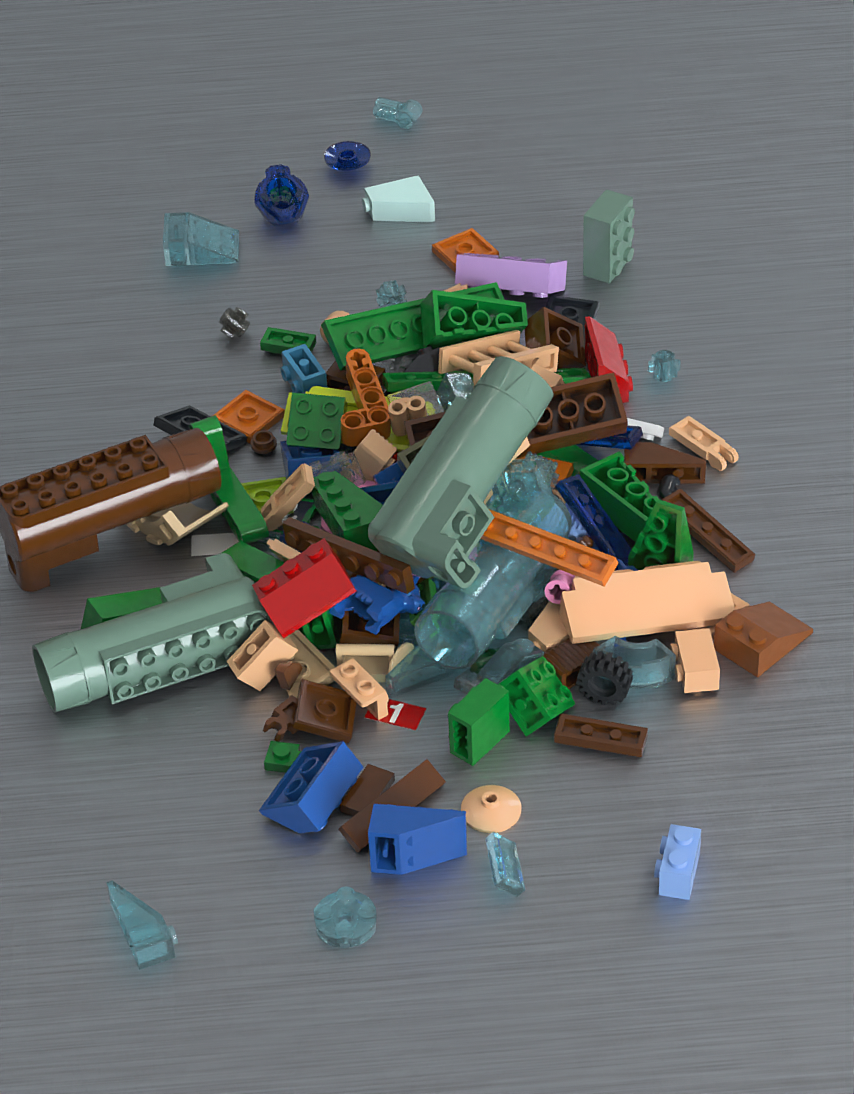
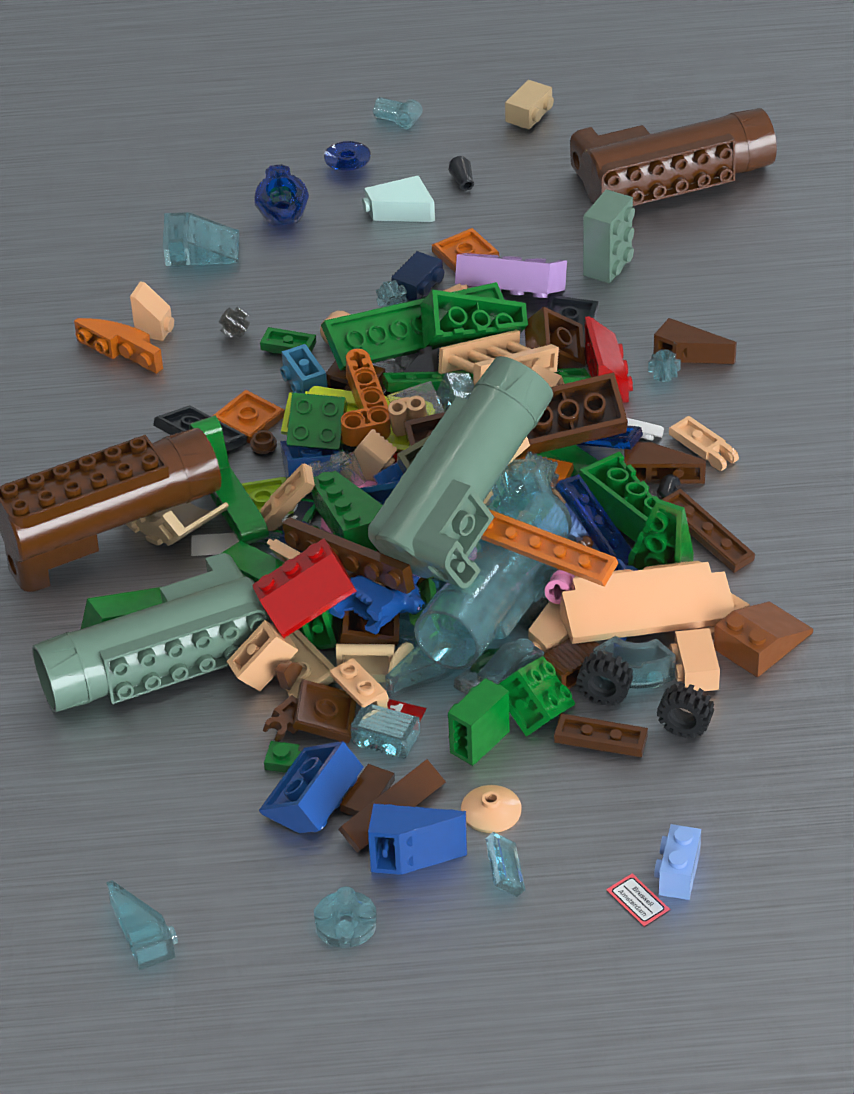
none -> orange slope [74,318,163,374]
none -> light nougat slope [130,281,174,341]
none -> clear light blue brick [351,704,420,759]
none -> dark blue brick [391,251,445,301]
none -> black cone [448,156,474,191]
none -> tan brick [505,80,554,129]
none -> reddish brown piece [570,108,777,206]
none -> sticker [606,873,671,926]
none -> reddish brown slope [653,318,737,364]
none -> black tyre [657,683,715,738]

